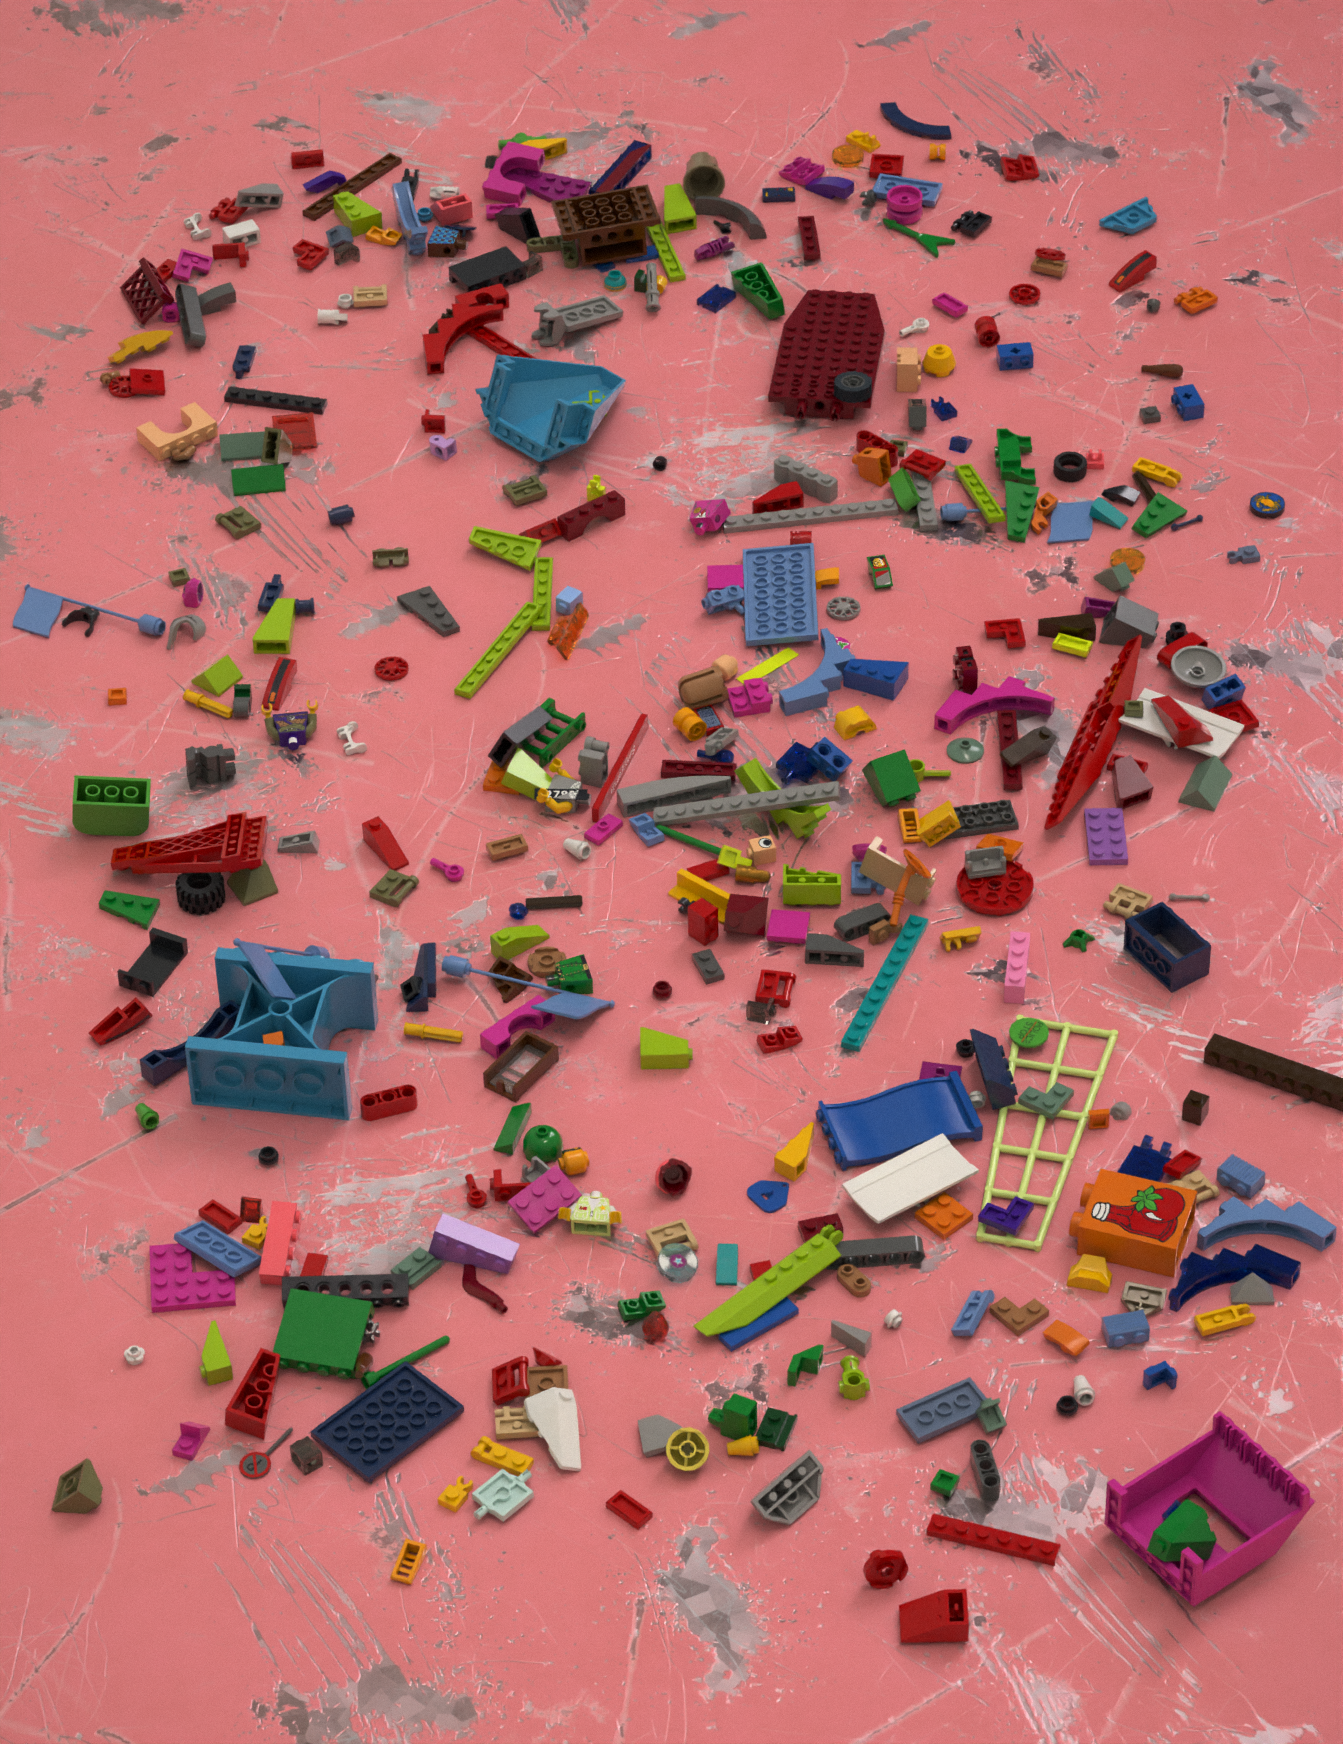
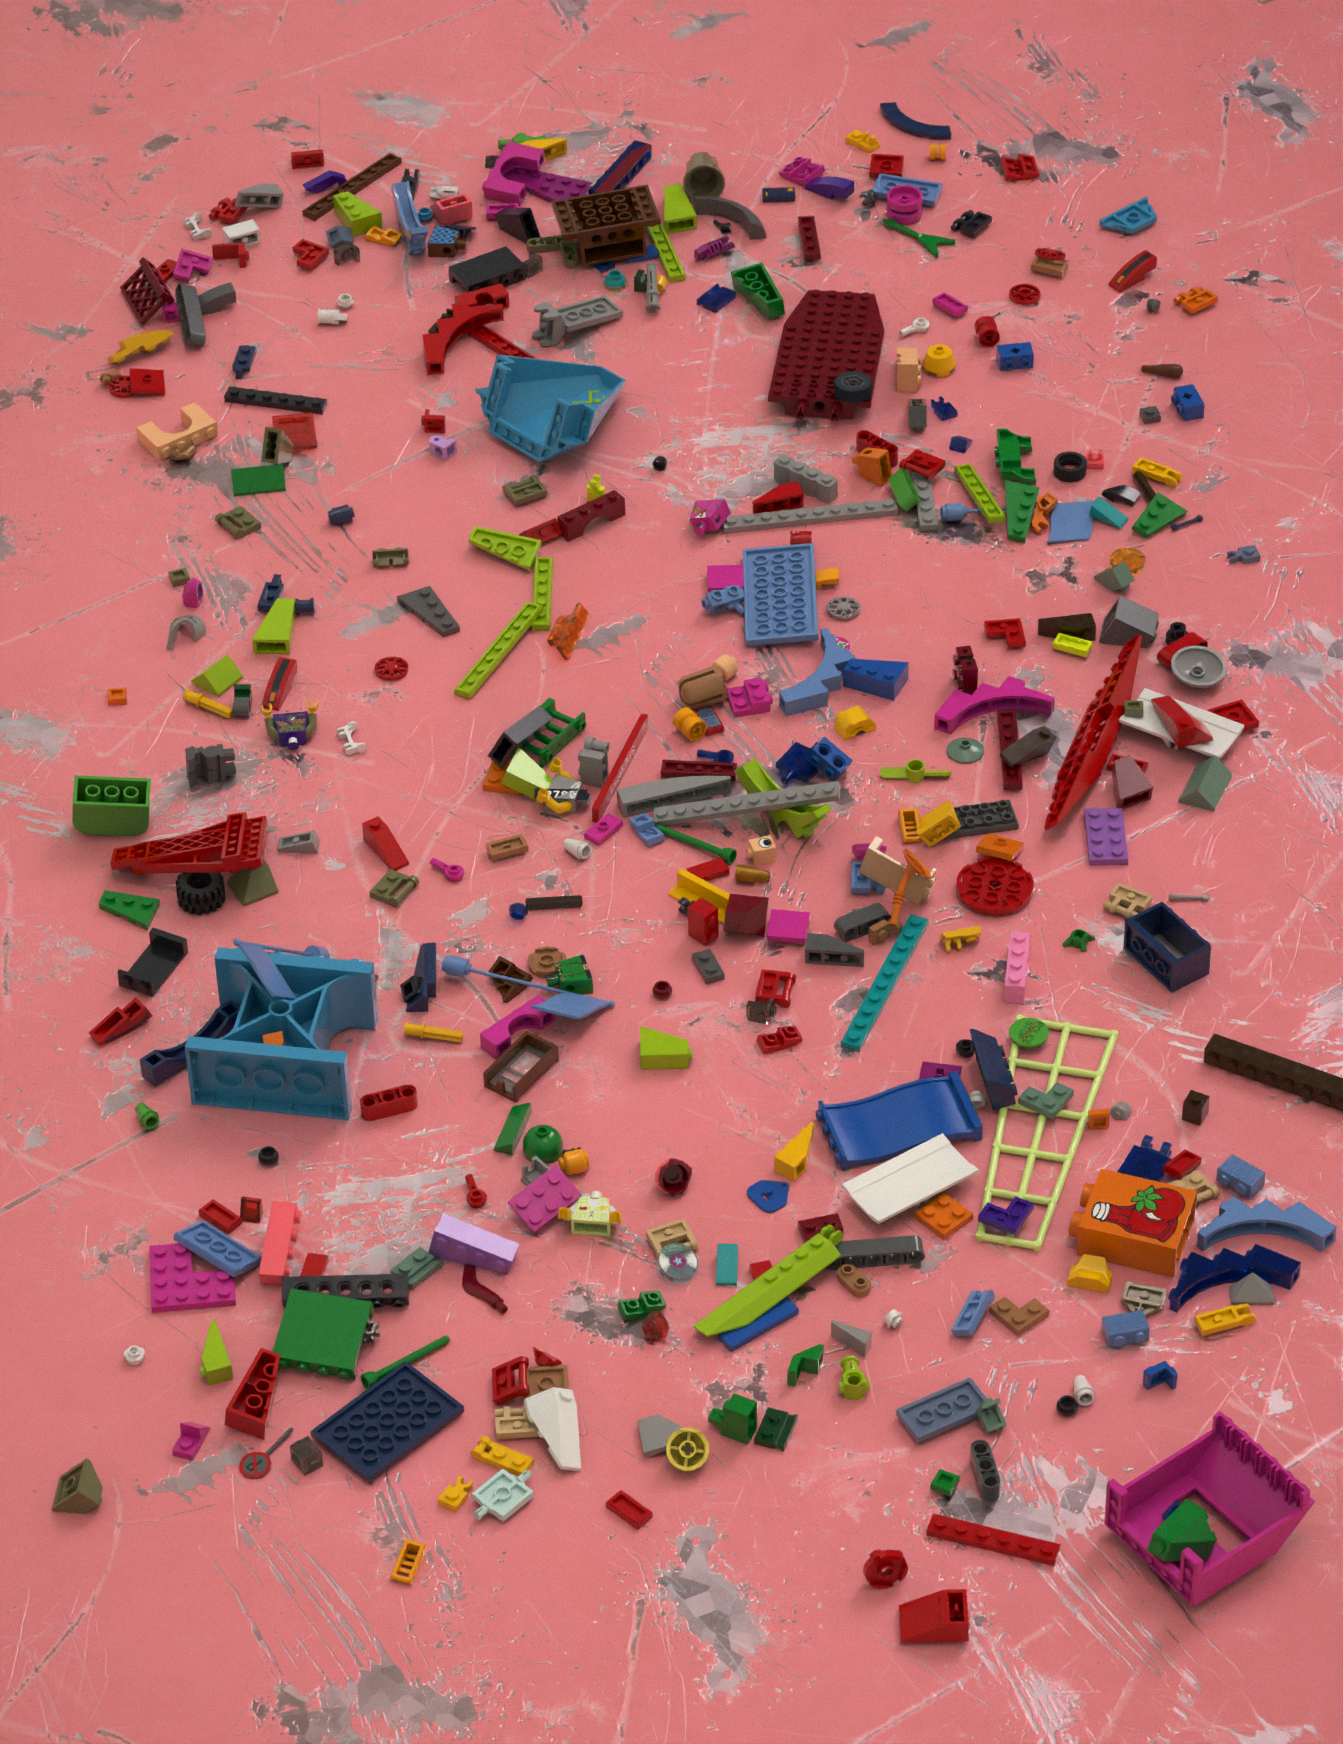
medium blue flag [13,584,166,638] -> none
black helmet [62,606,100,637] -> none
sand green slope [219,431,265,462] -> none
yellow plate [242,1216,268,1250] -> none
tan plate [353,284,387,307] -> none
reddish brown piece [355,1352,374,1379] -> none
lime slope [490,925,550,960] -> none
red bracket [490,1169,532,1201] -> none
light blue brick [555,586,583,617] -> none
light grey hinge [704,727,739,756] -> none
neon yellow plate [717,845,753,869] -> none
yellow cone [727,1435,759,1456] -> none
neon yellow sticker [736,647,799,684] -> none
light grey wedge [750,1450,823,1526] -> none
lime wedge [783,864,841,905] -> none
clear yellow tile [832,145,864,168] -> none
green slope [862,749,921,807] -> none
slope [867,555,893,589] -> none
olive tile [890,440,908,457] -> none
light grey hinge [964,846,1006,879] -> none
orange slope [1042,1319,1090,1357] -> none
magenta slope [1081,597,1115,618] -> none
blue brick [1201,673,1246,710] -> none
tile [1250,492,1285,518] -> none

